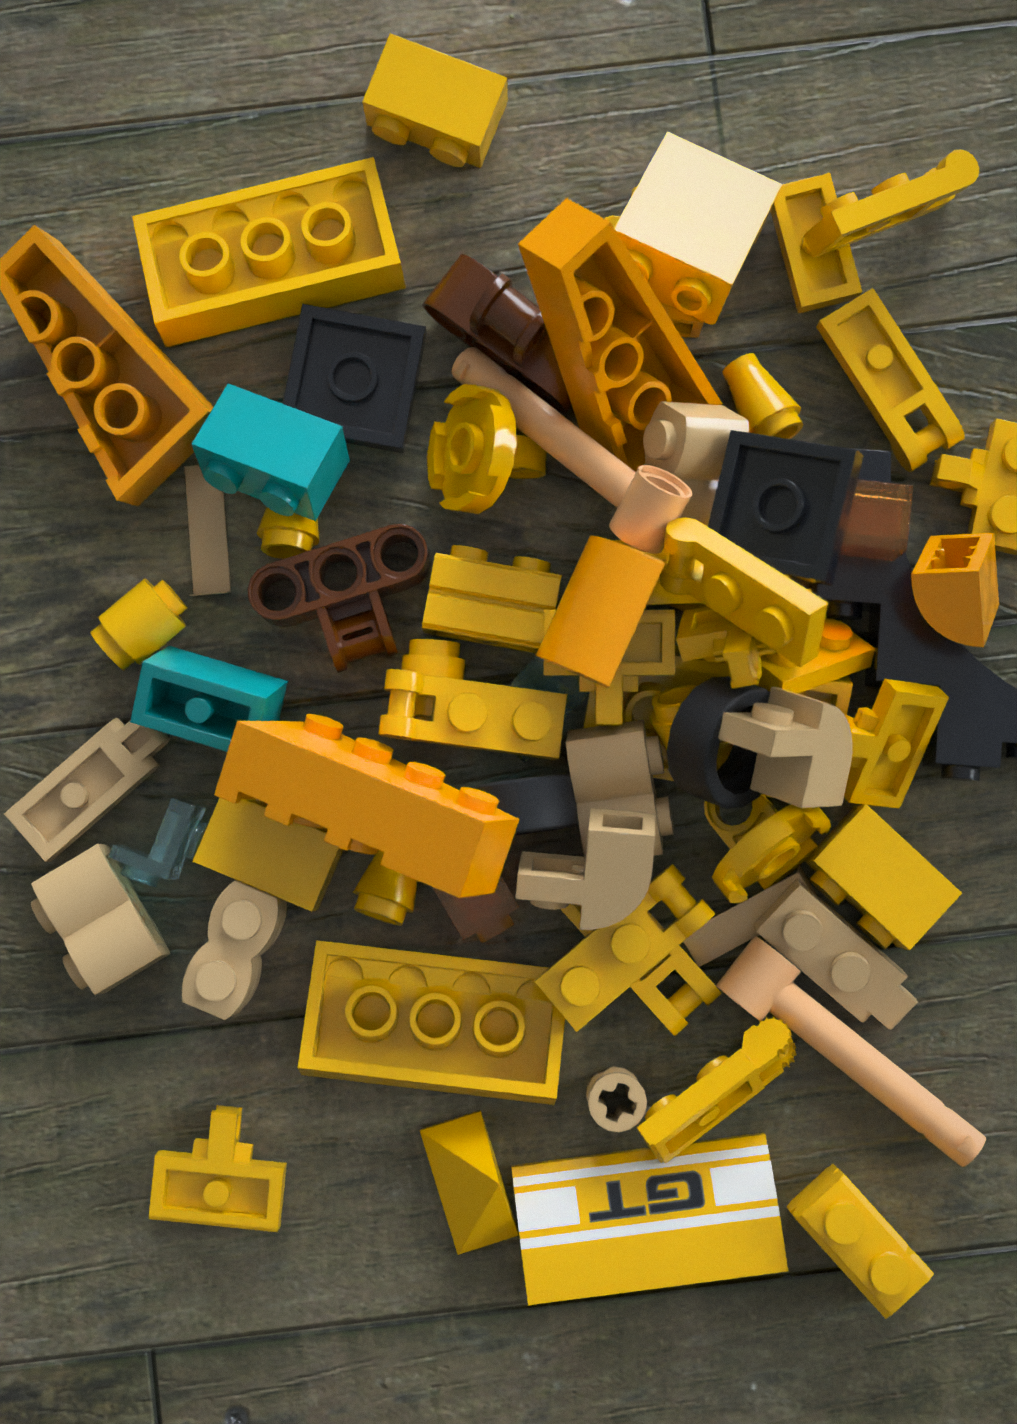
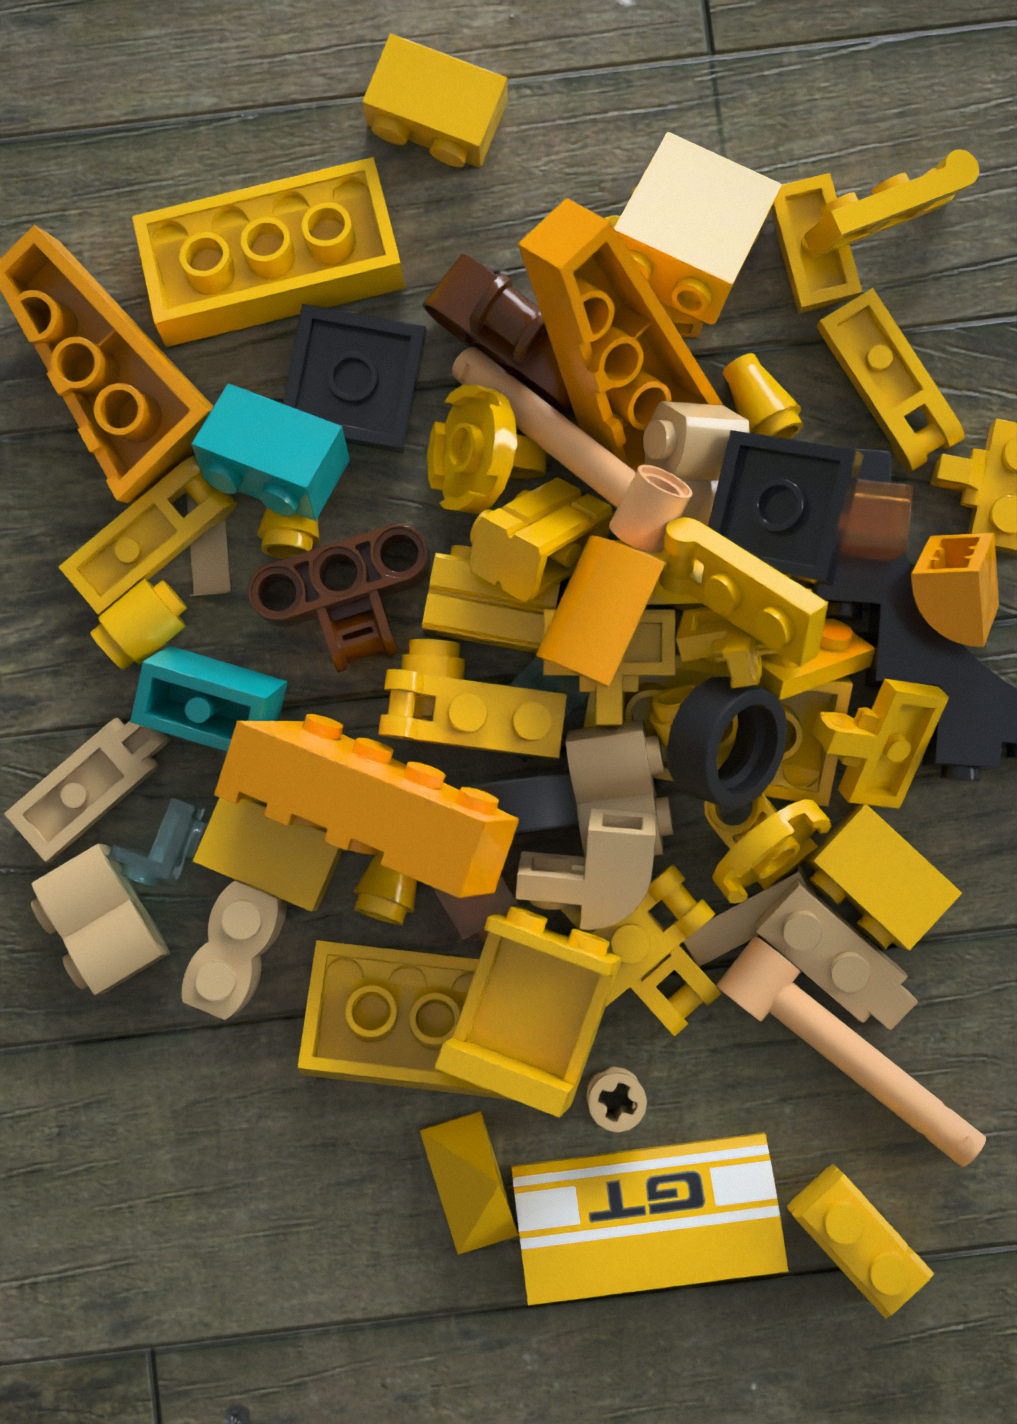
yellow hinge [148,1105,287,1232] -> none
yellow hinge [637,1017,797,1164] -> none
tan brick [718,686,853,808] -> none
none -> yellow plate [59,455,237,615]
none -> yellow panel [435,906,622,1117]
none -> yellow brick [468,477,614,603]

